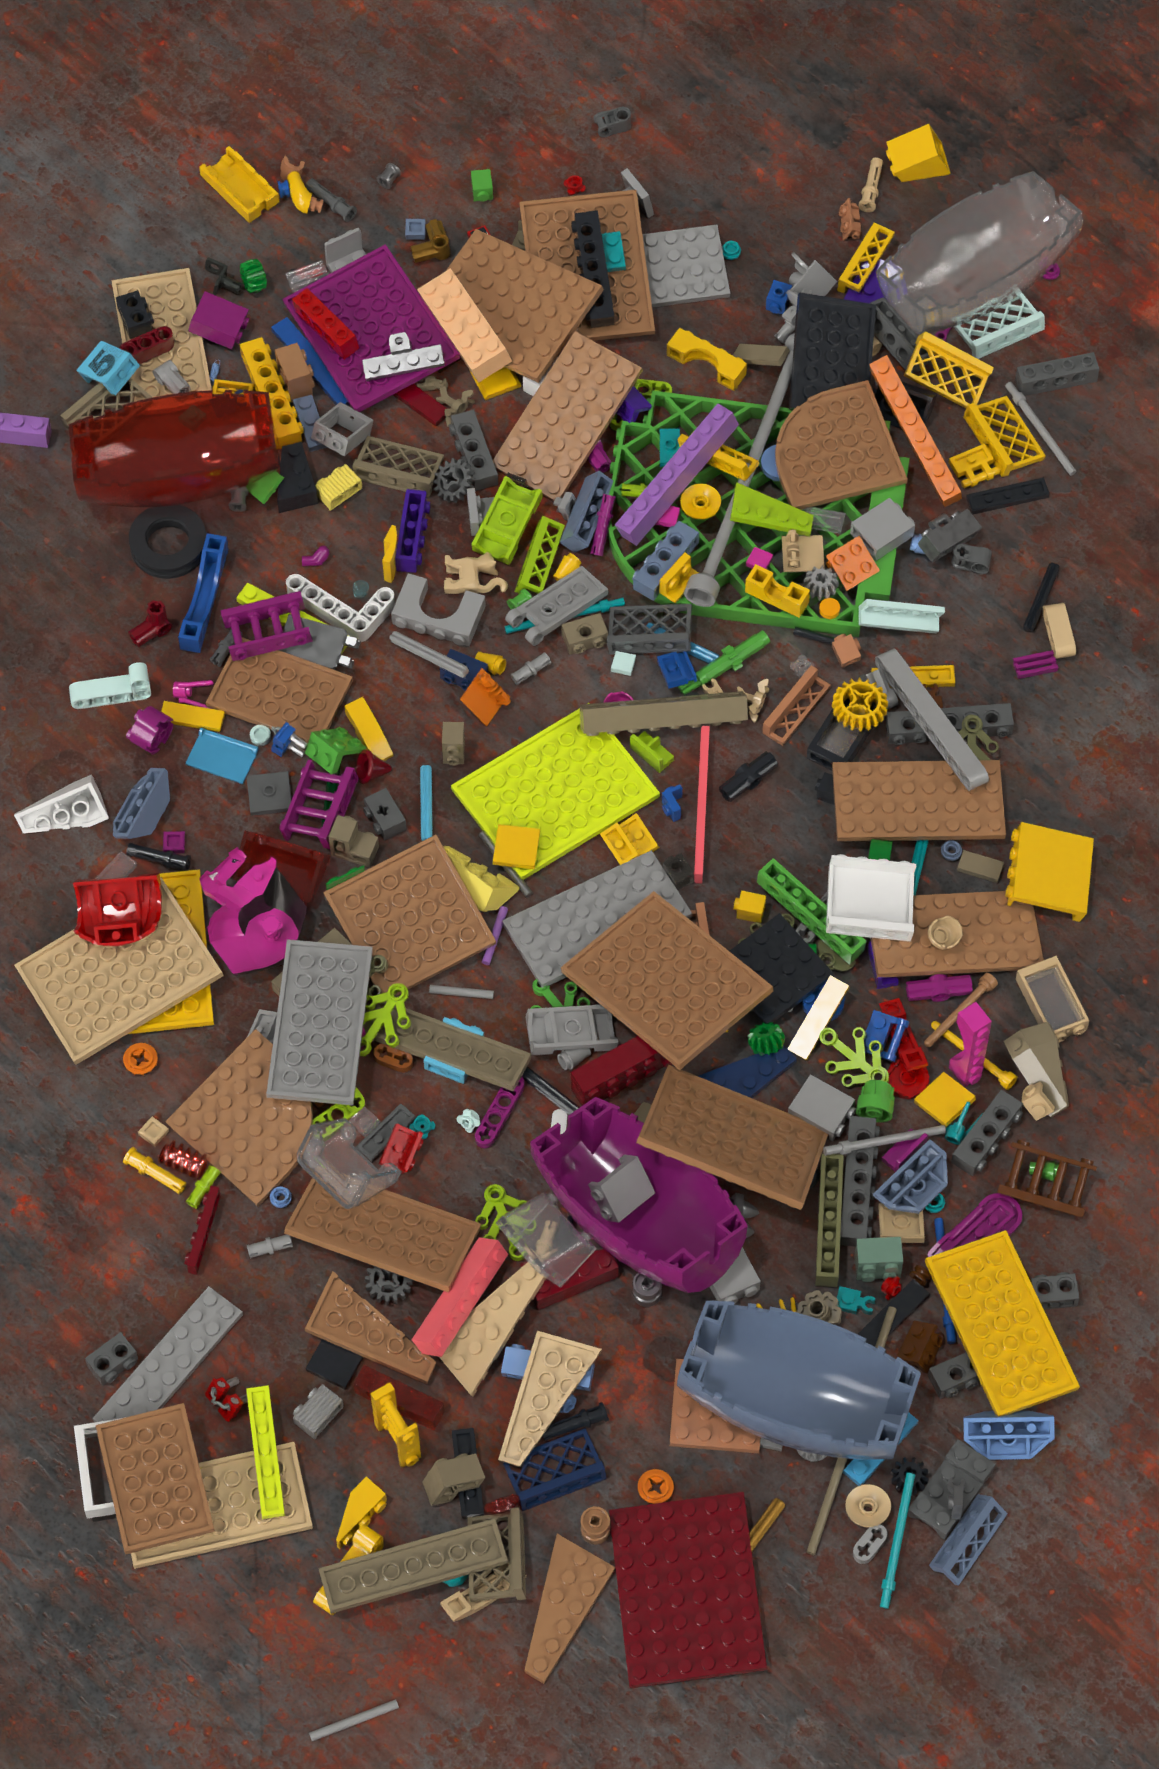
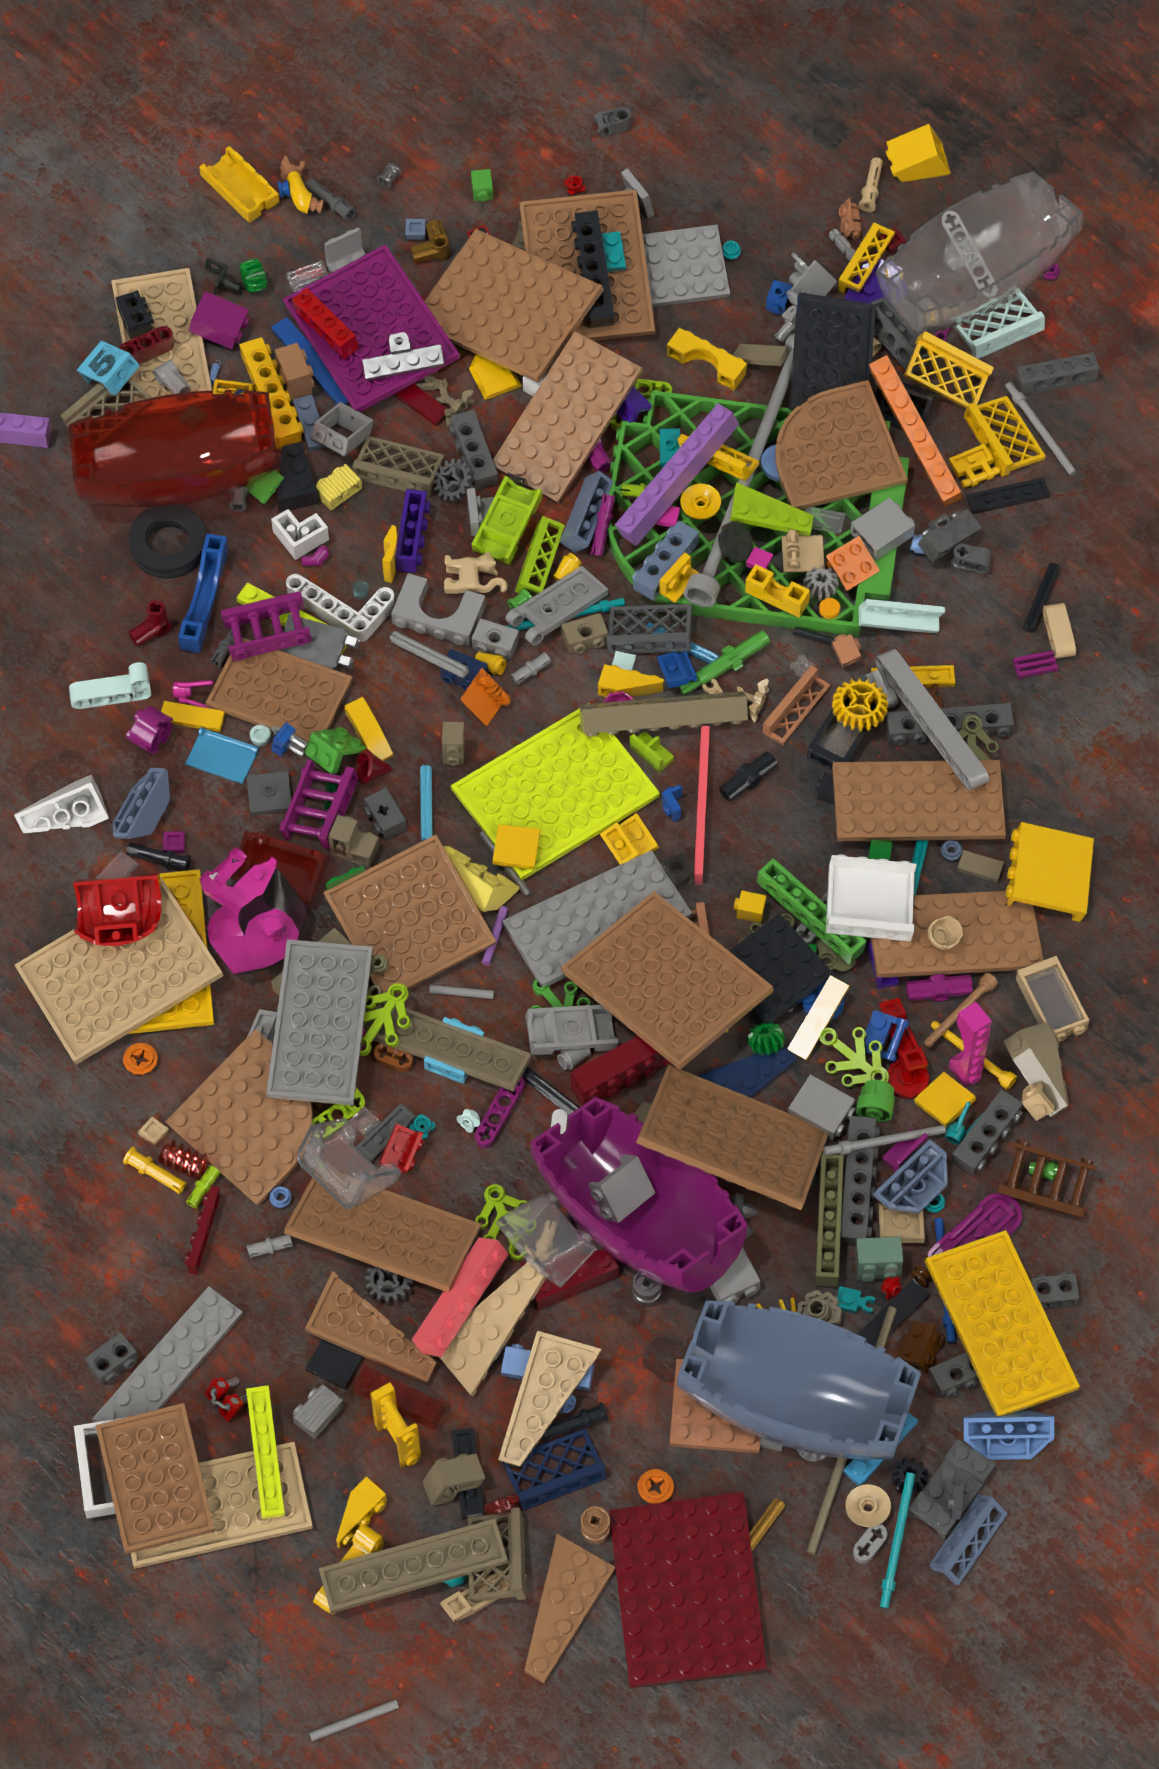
light nougat brick [417,268,512,383] -> none
light grey tile [553,492,576,520] -> none
none -> white brick [271,509,329,560]
none -> light grey brick [472,618,519,661]
none -> yellow slope [598,664,664,697]
none -> pearl dark grey tile [718,522,753,563]
none -> light grey axle [829,229,856,261]
none -> dark red plate [878,227,906,254]
none -> light grey beam [941,211,997,299]

